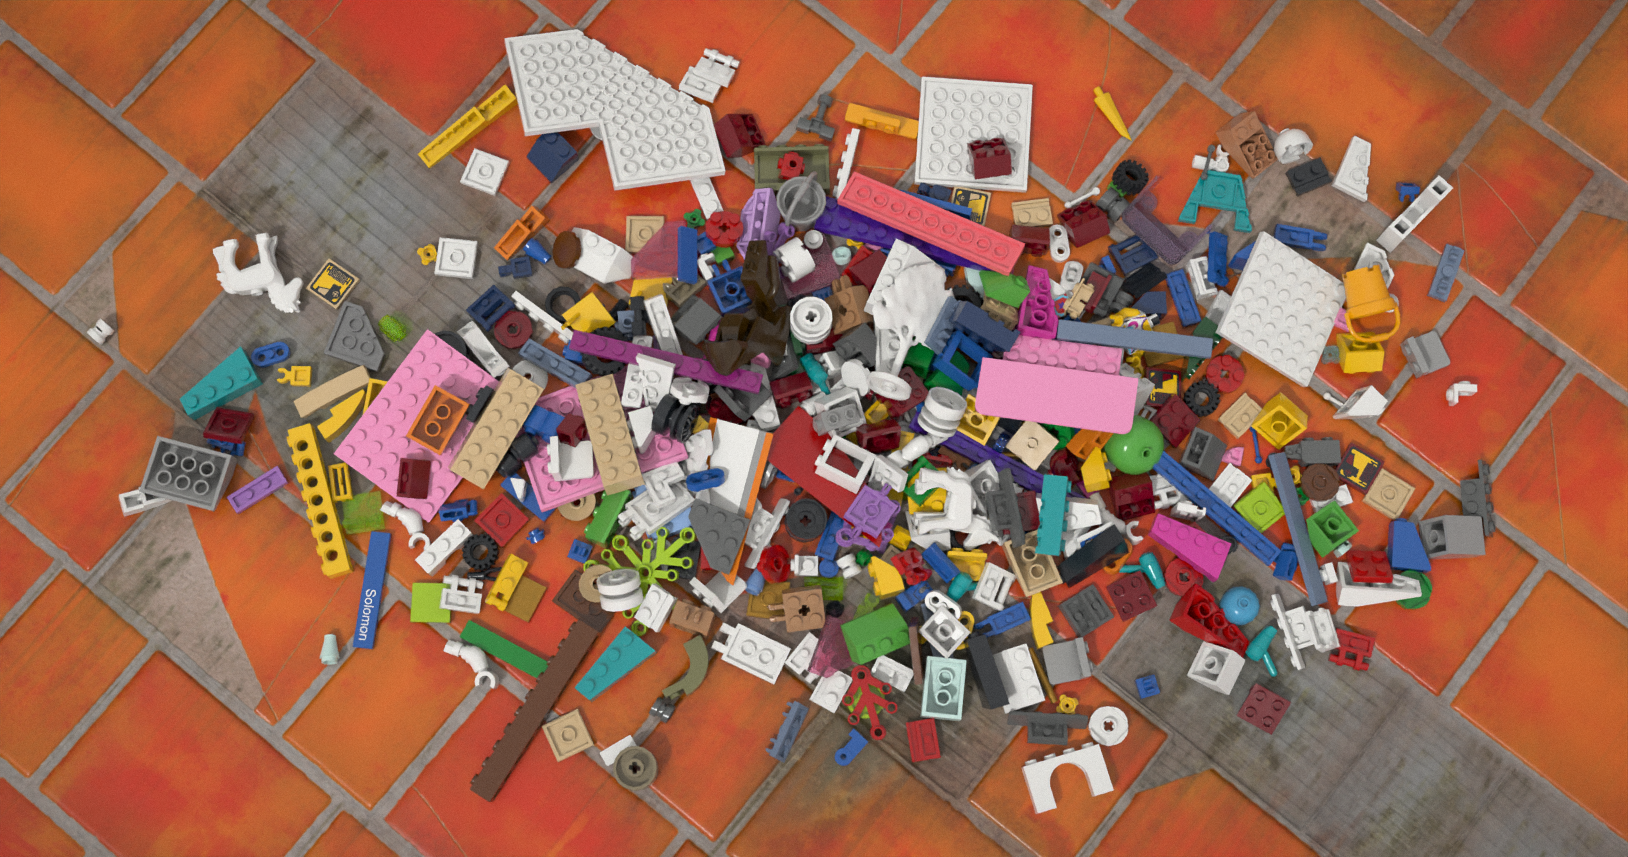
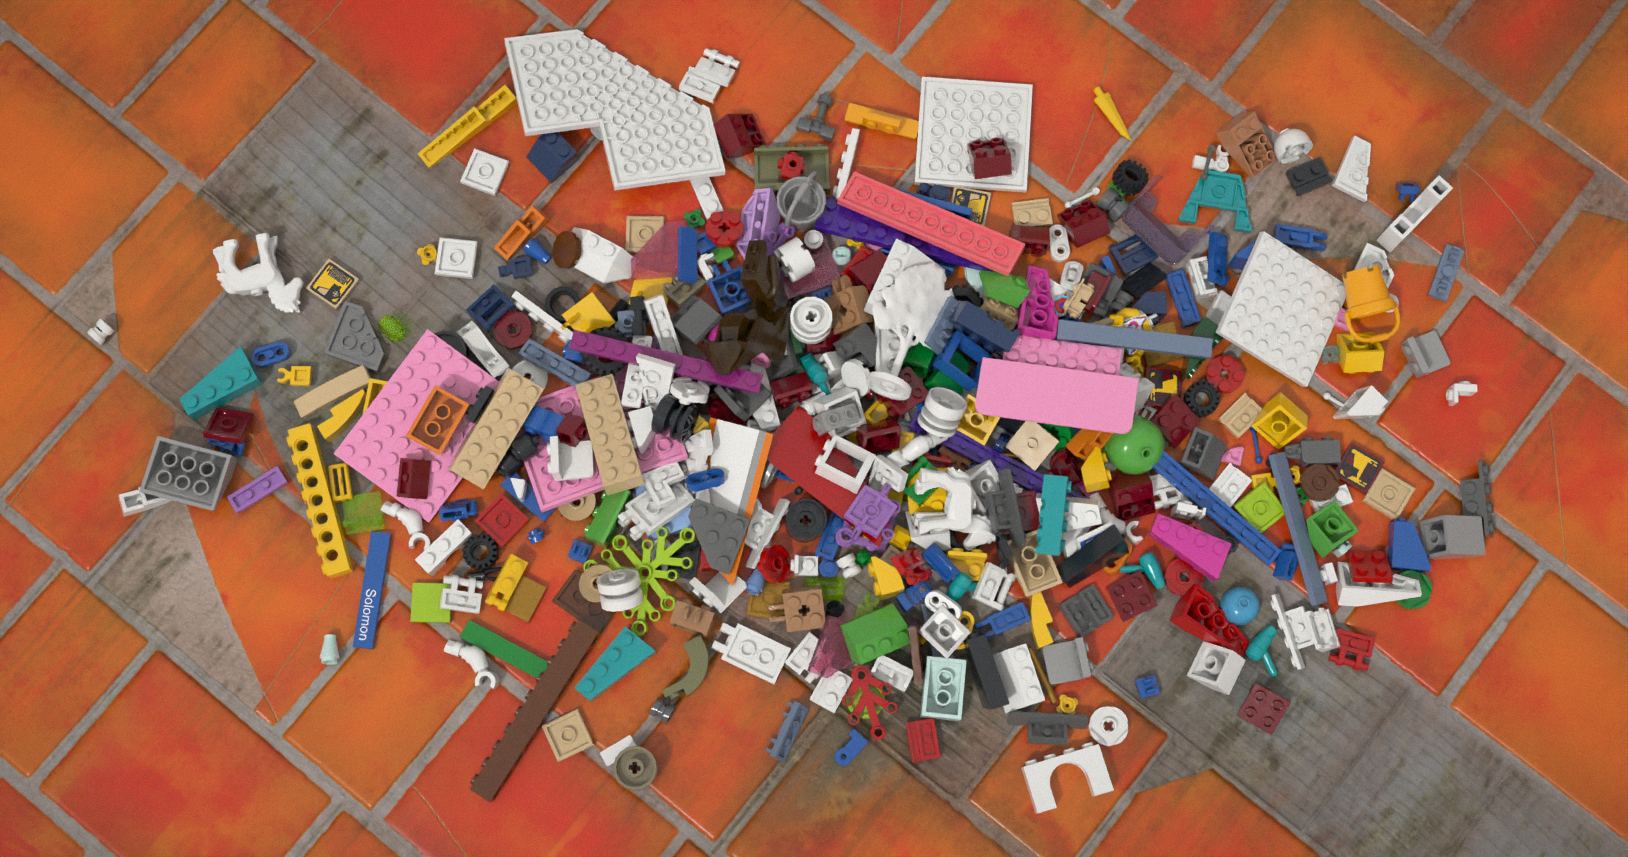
white plate [634,584,678,632] -> none
none -> black plate [995,531,1014,575]

